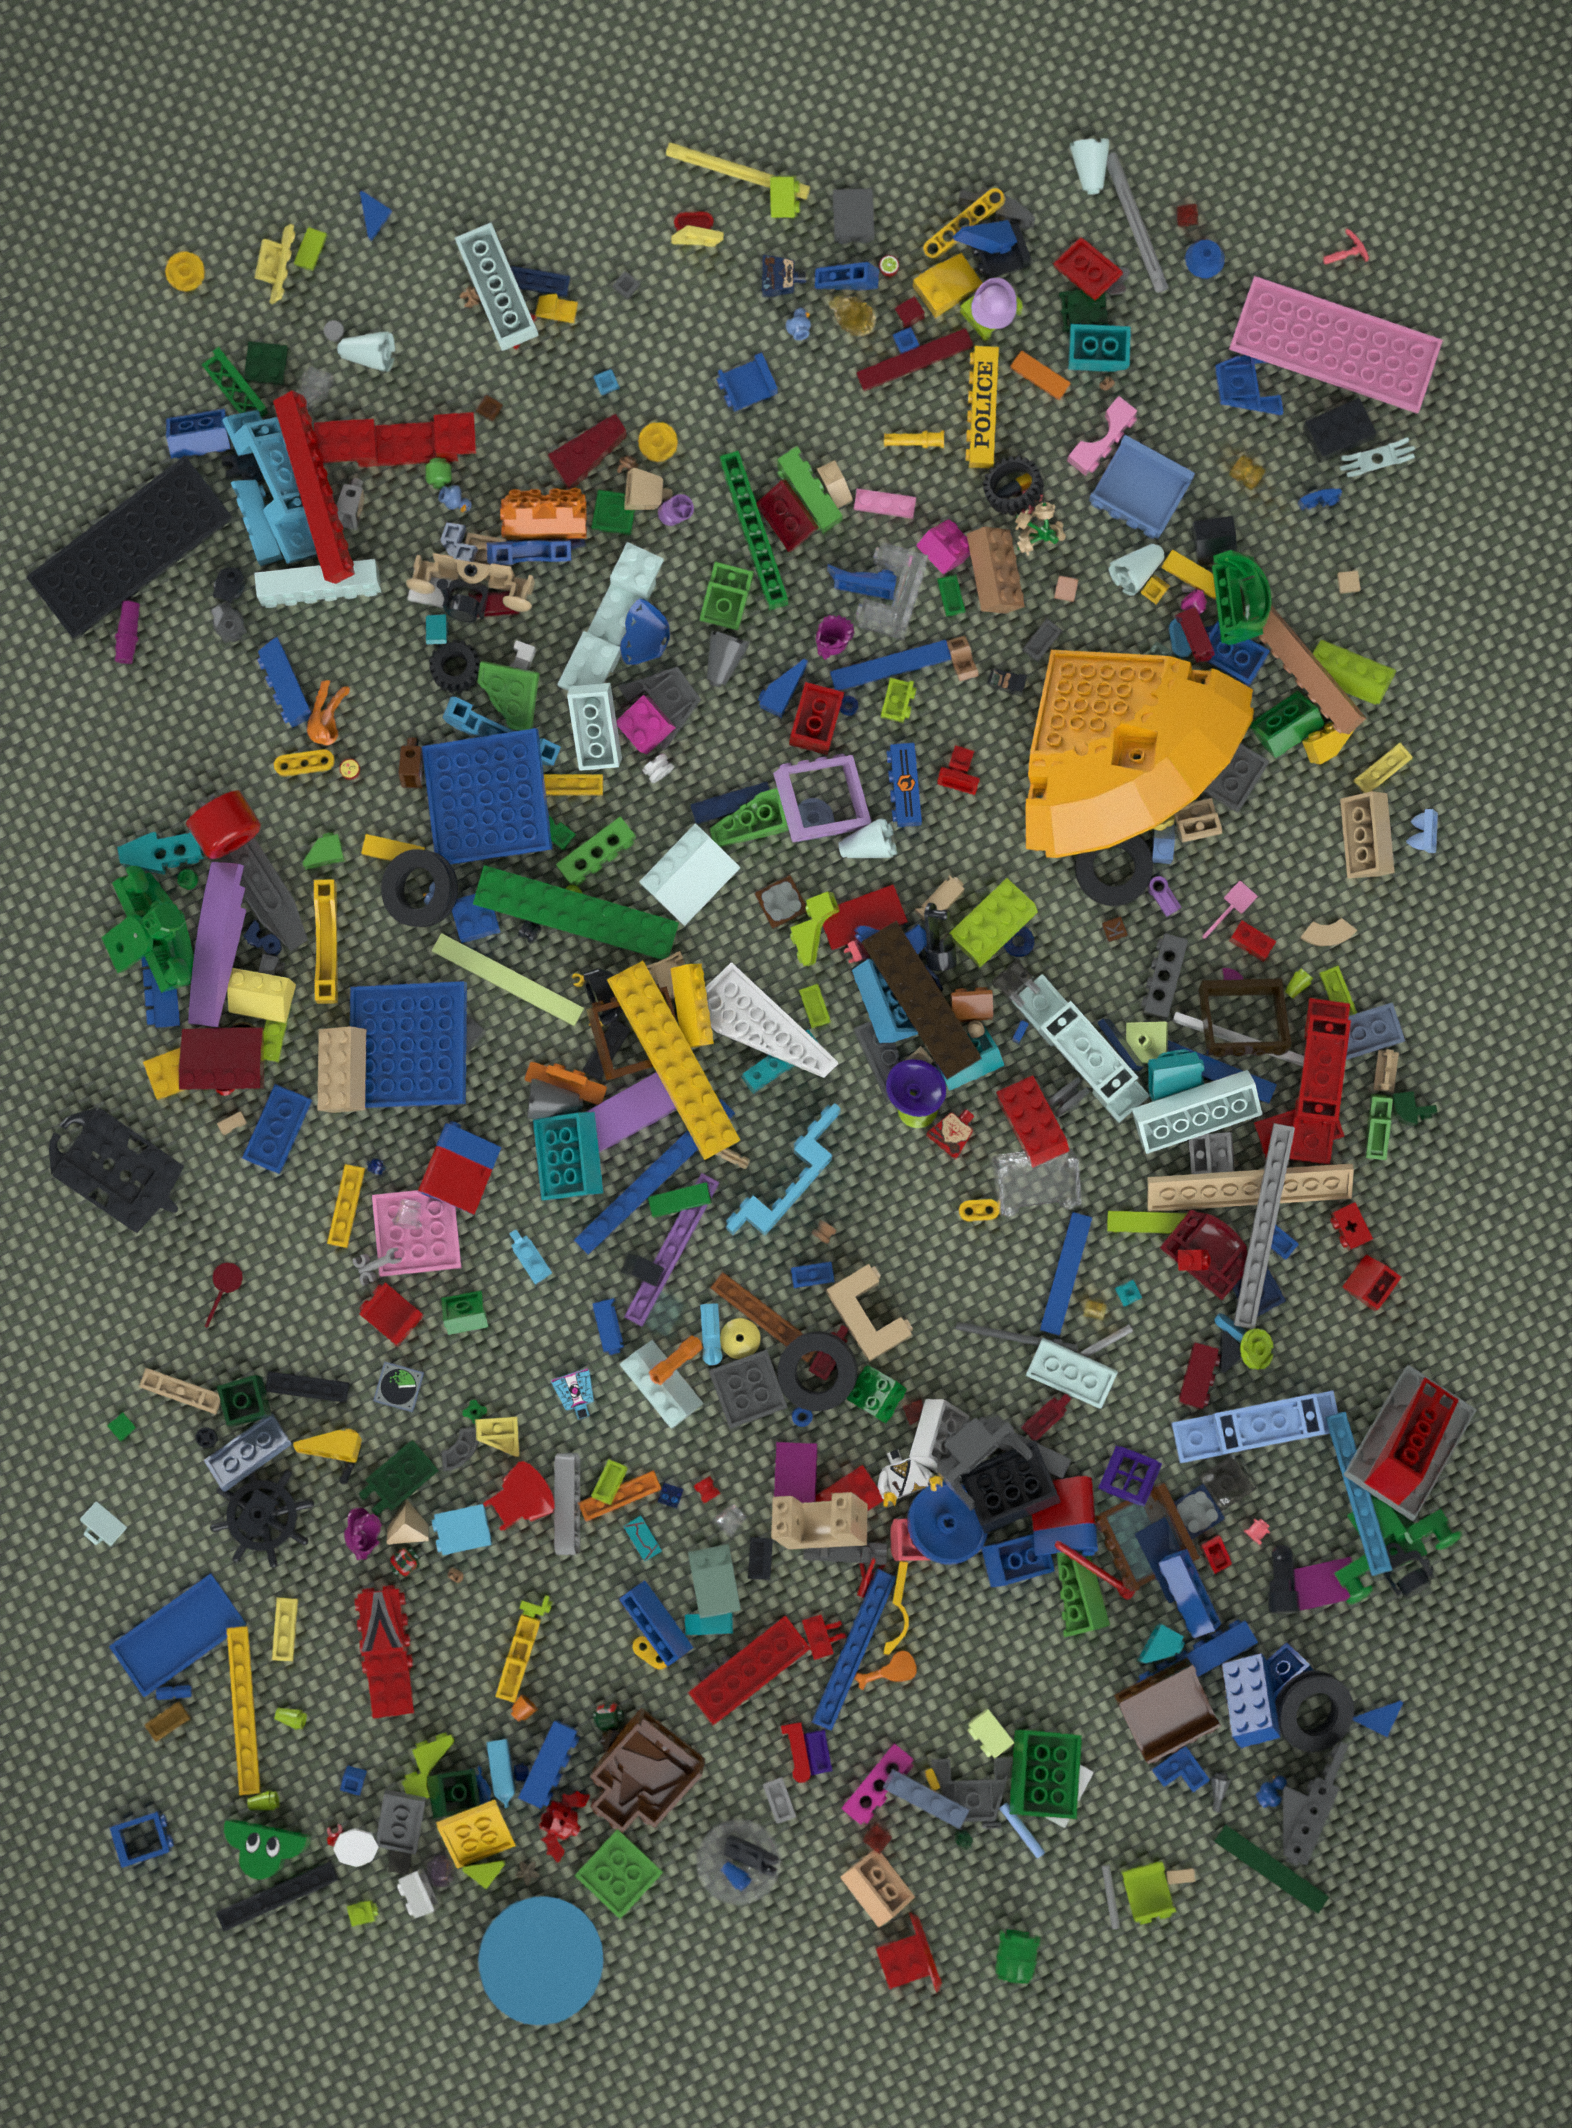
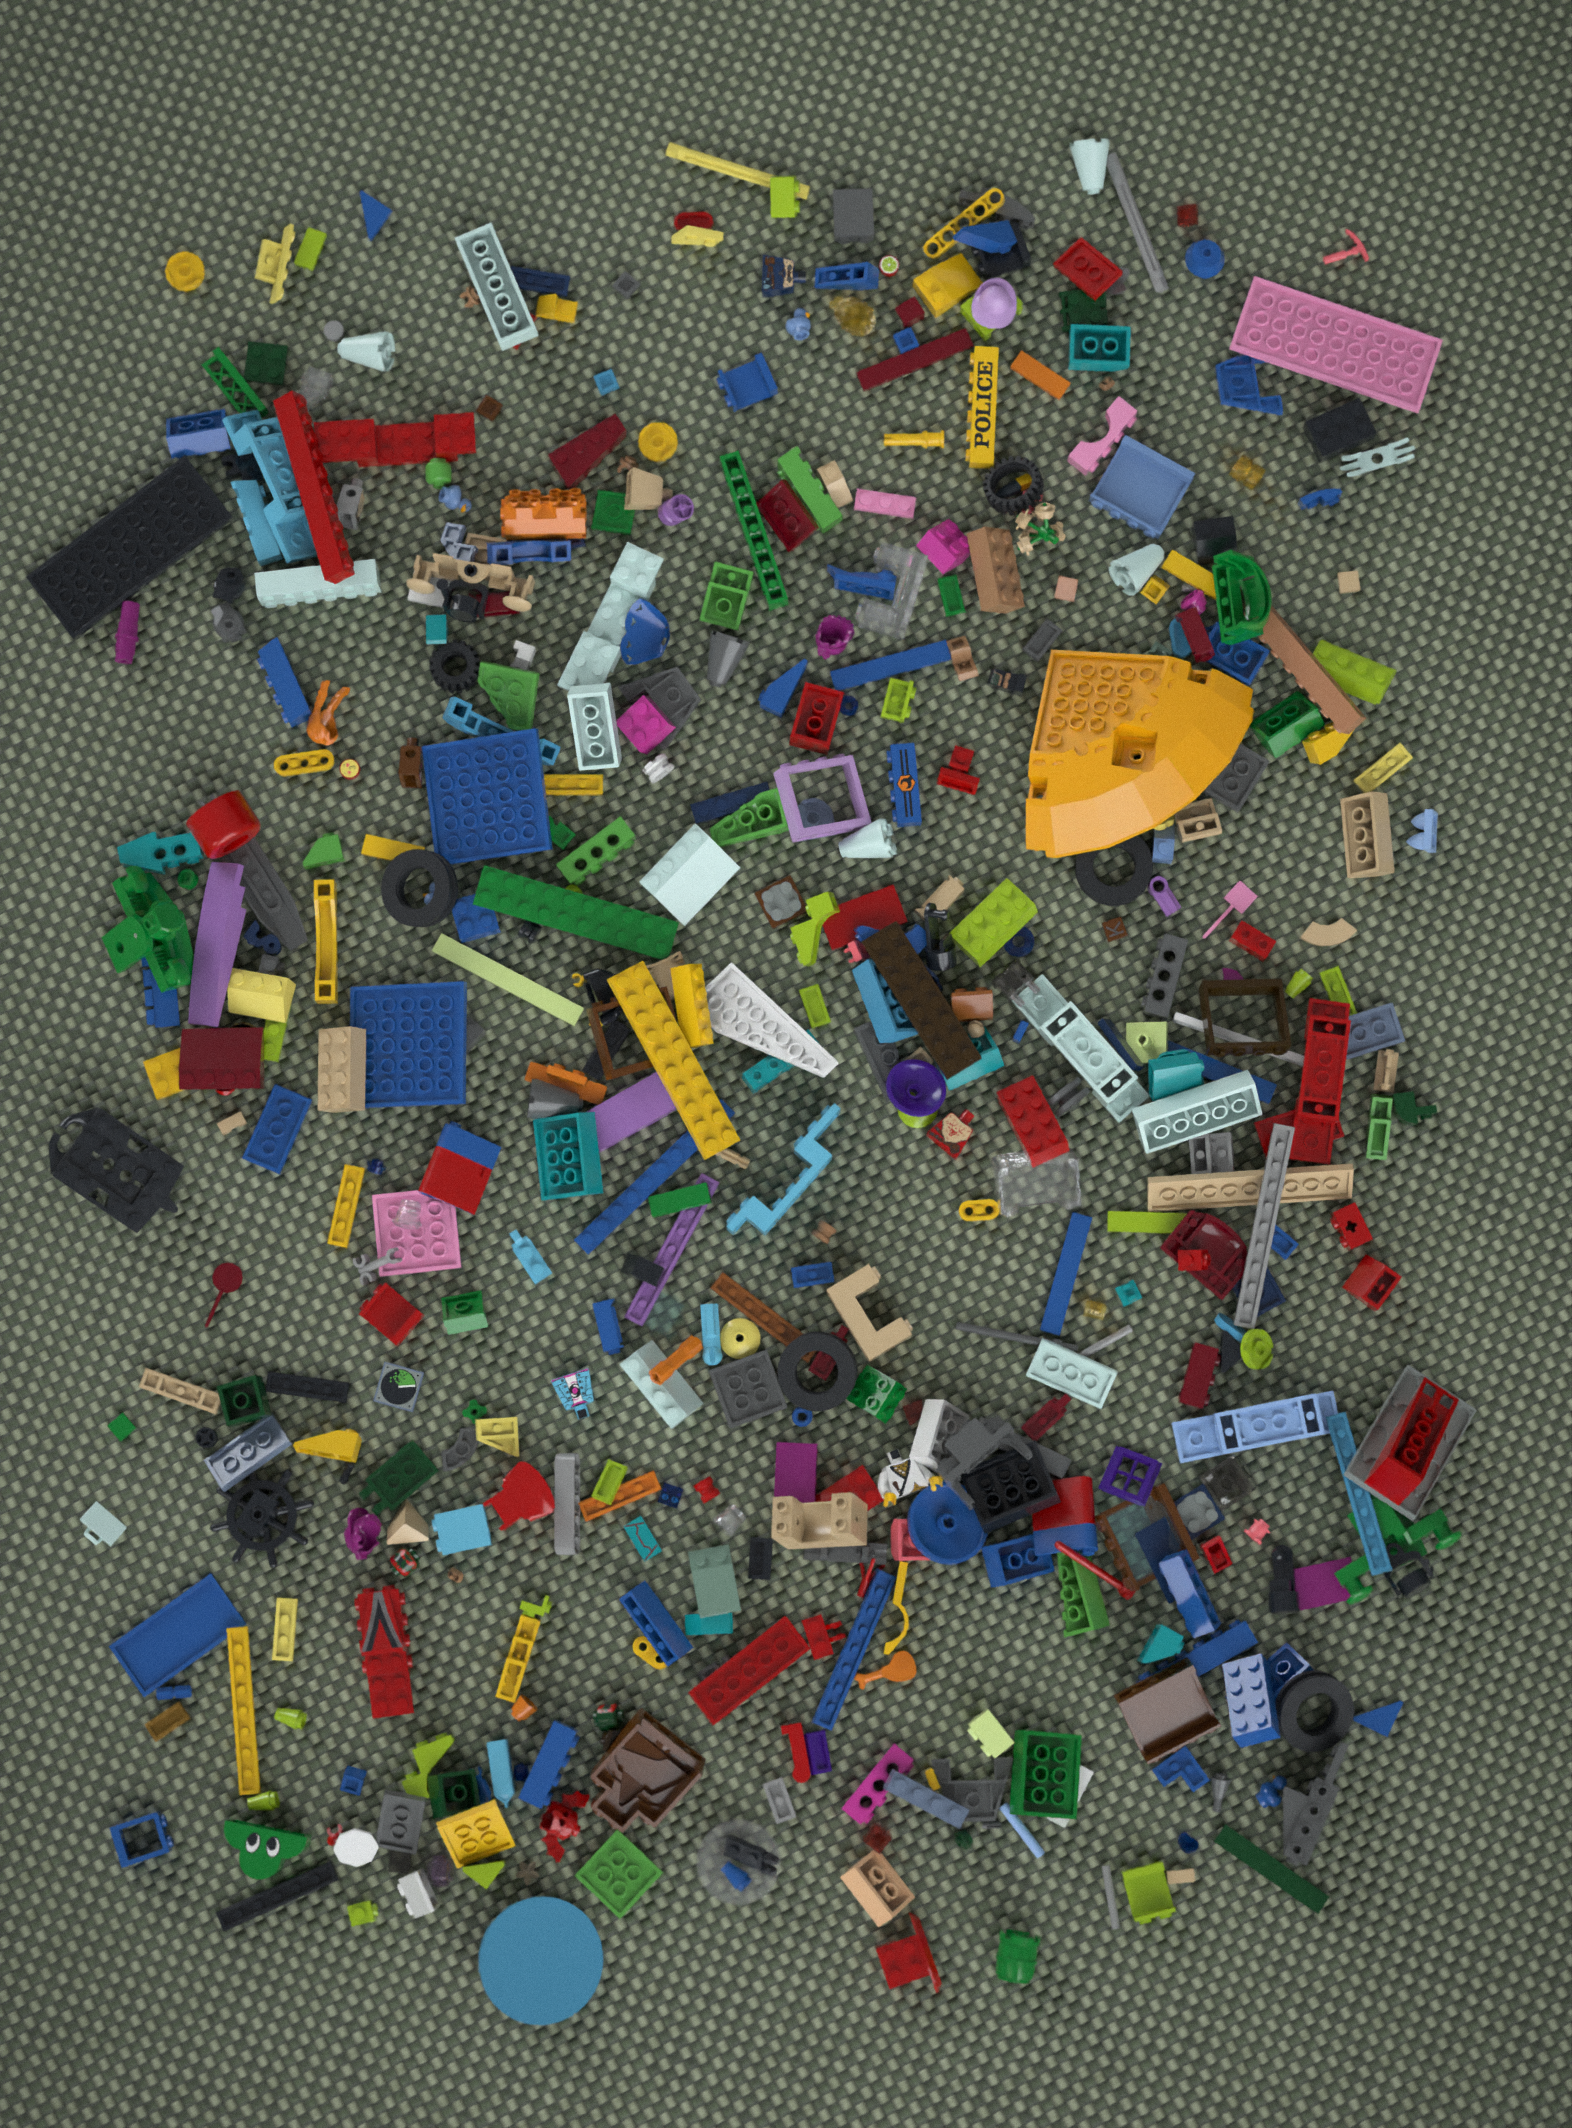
none -> clear blue piece [1178,1833,1199,1854]

